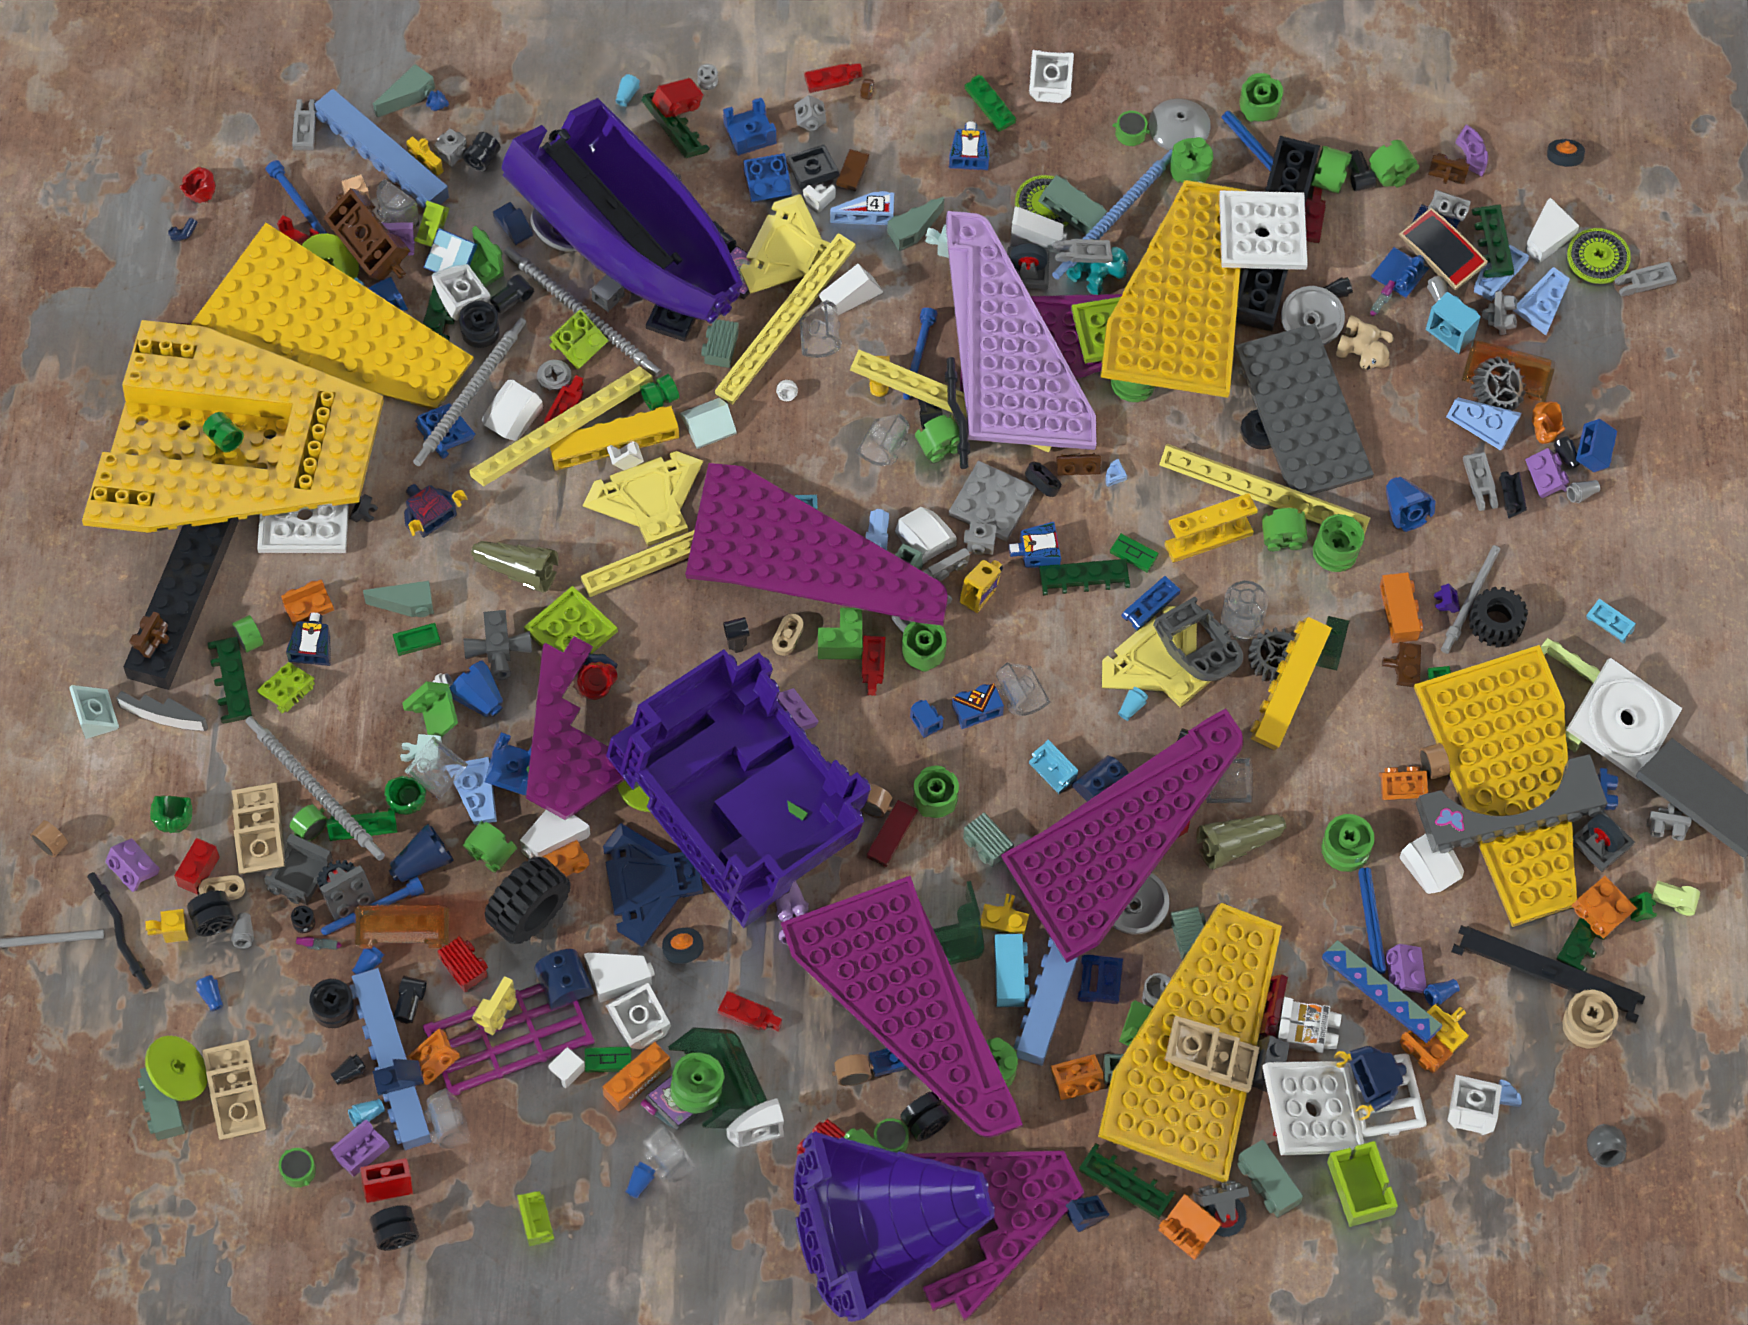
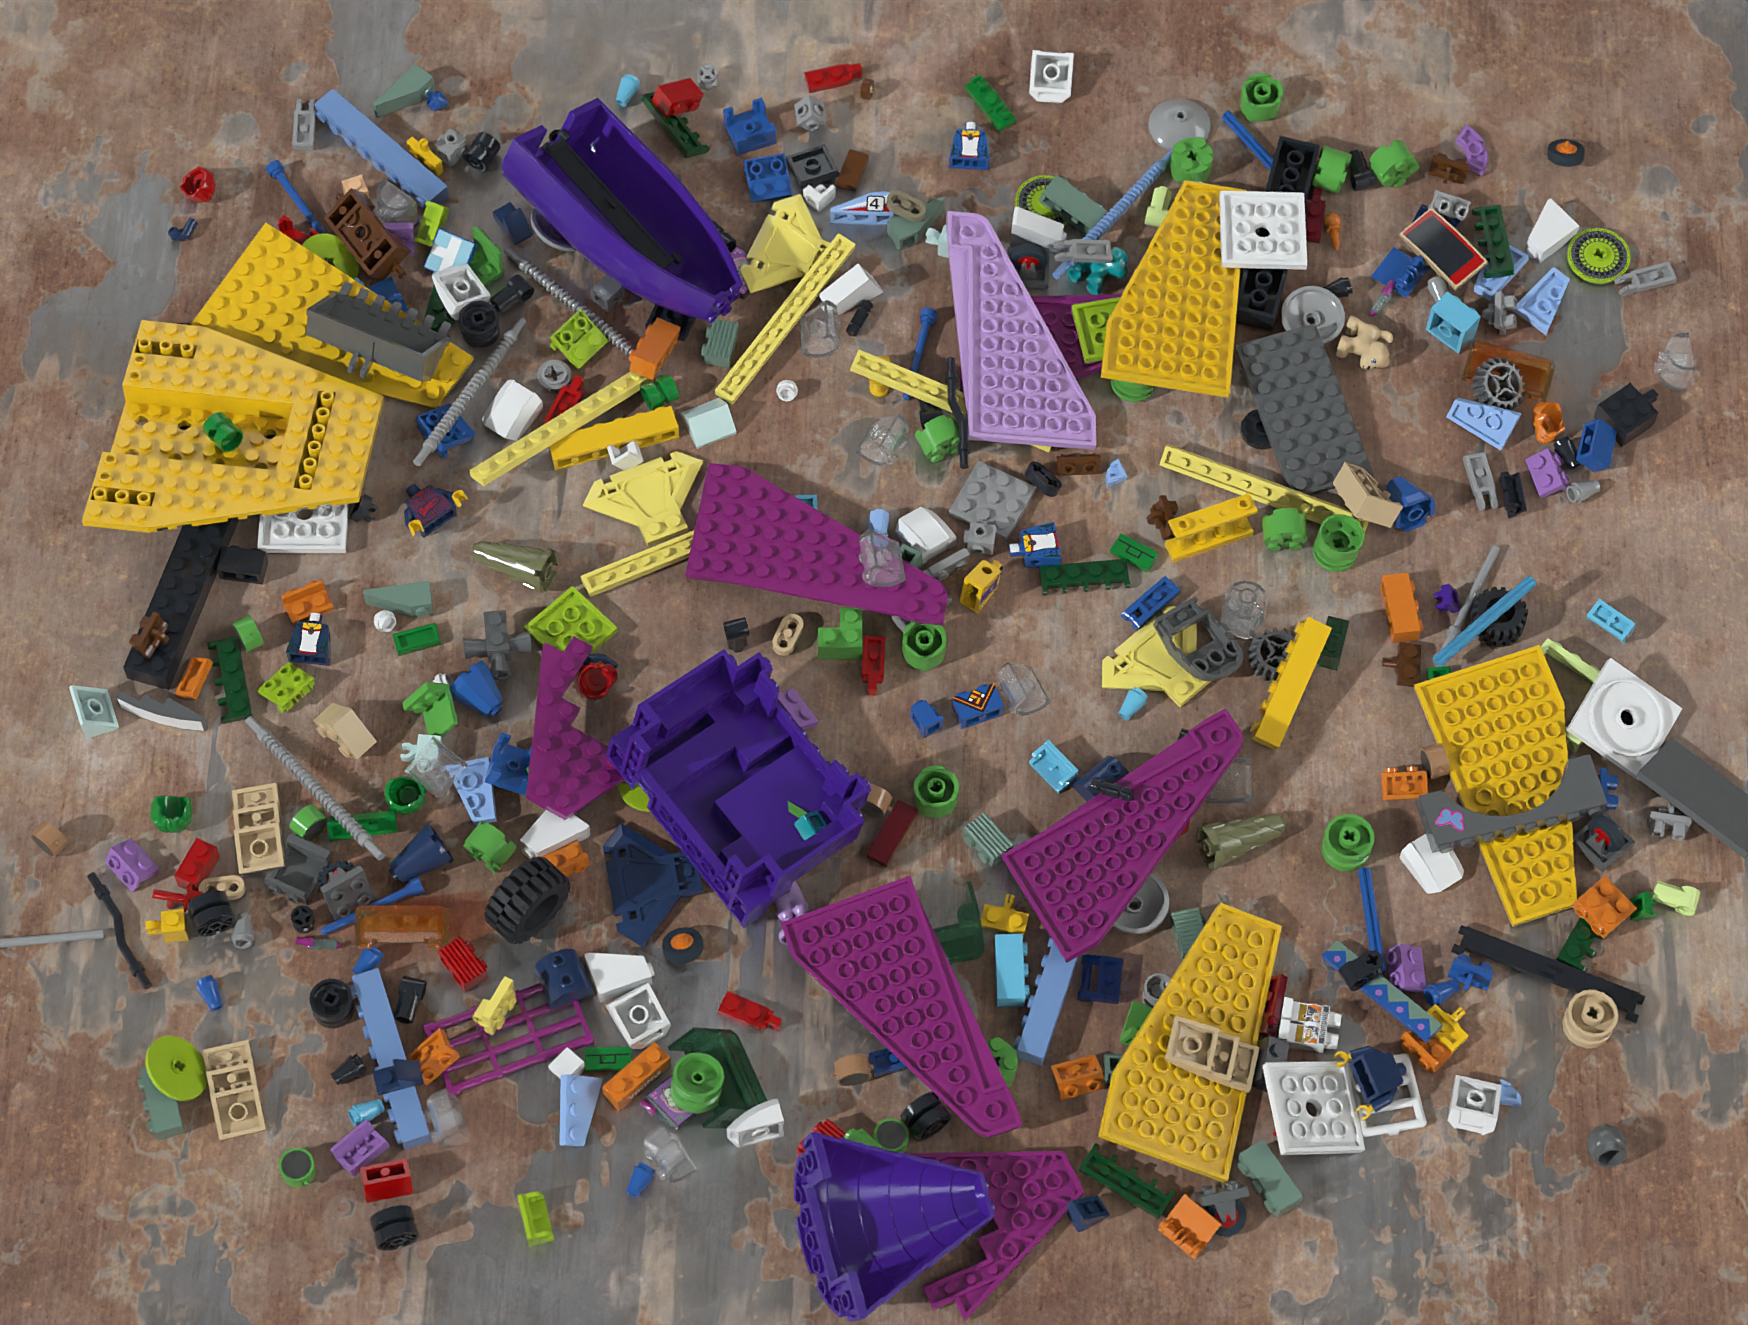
piece [1113,111,1150,146] -> none
lime piece [1327,1141,1398,1227] -> none
none -> red arm [152,884,203,913]
none -> orange tile [175,657,213,700]
none -> black brick [217,545,268,585]
none -> dark grey piece [306,282,451,382]
none -> tan brick [313,703,377,760]
none -> white plate [374,610,396,632]
none -> light blue wing [560,1074,603,1147]
none -> orange brick [629,317,681,380]
none -> teal slope [794,810,827,841]
none -> black axle [846,299,873,337]
none -> clear brick [859,530,906,587]
none -> dark tan plate [887,191,926,222]
none -> black axle [1089,779,1134,802]
none -> yellowish green piece [1145,186,1172,227]
none -> reddish brown hips [1146,495,1178,540]
none -> orange bar [1324,213,1341,251]
none -> tan wedge [1333,462,1403,528]
none -> black piece [1338,951,1383,991]
none -> dark azure axle [1433,576,1536,667]
none -> blue hips [1448,953,1494,991]
none -> black hinge [1594,383,1659,447]
none -> clear brick [1654,333,1695,391]

